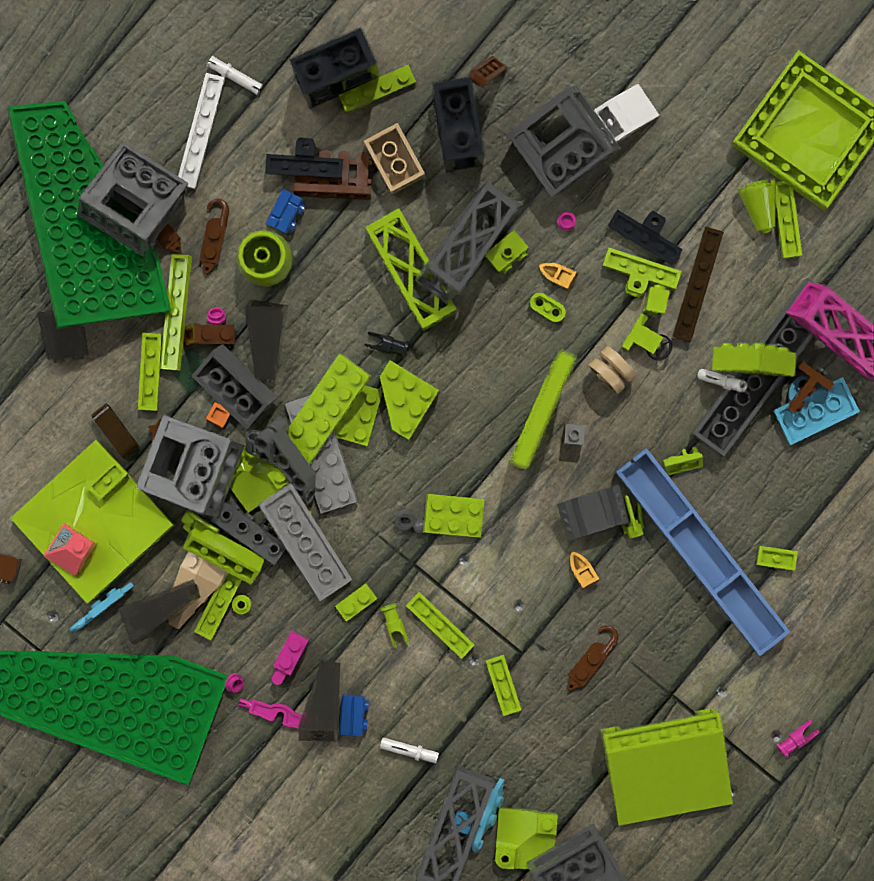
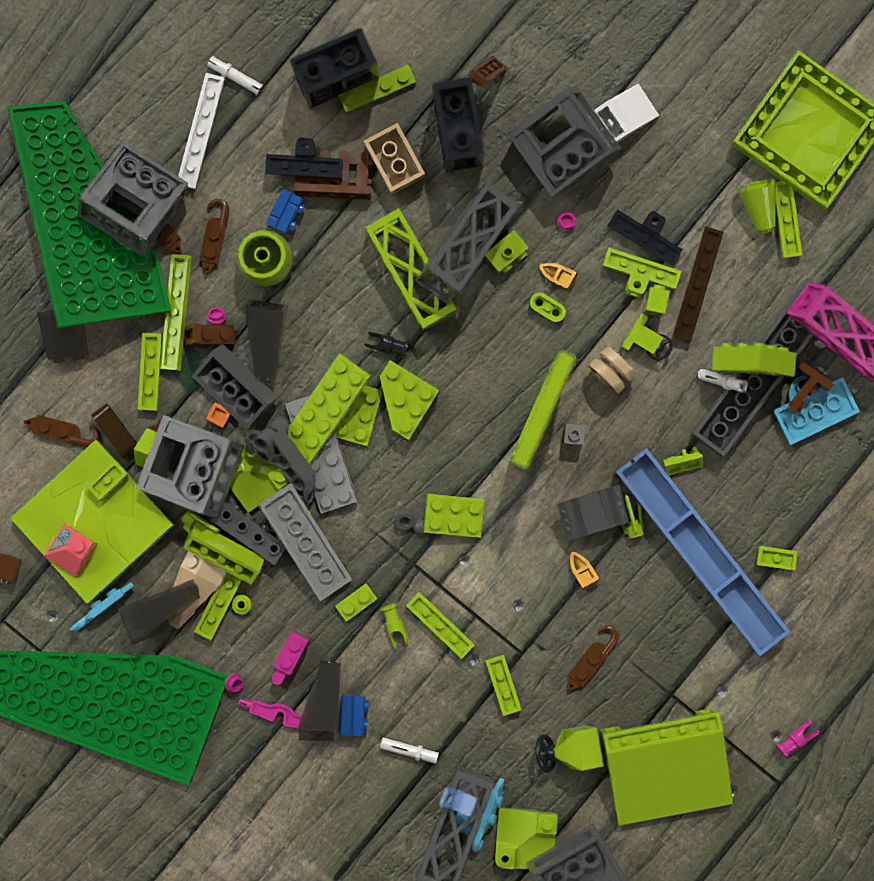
none -> reddish brown plate [23,415,100,447]
none -> lime slope [134,428,157,467]
none -> medium blue bracket [439,787,477,817]
none -> lime piece [535,725,603,773]

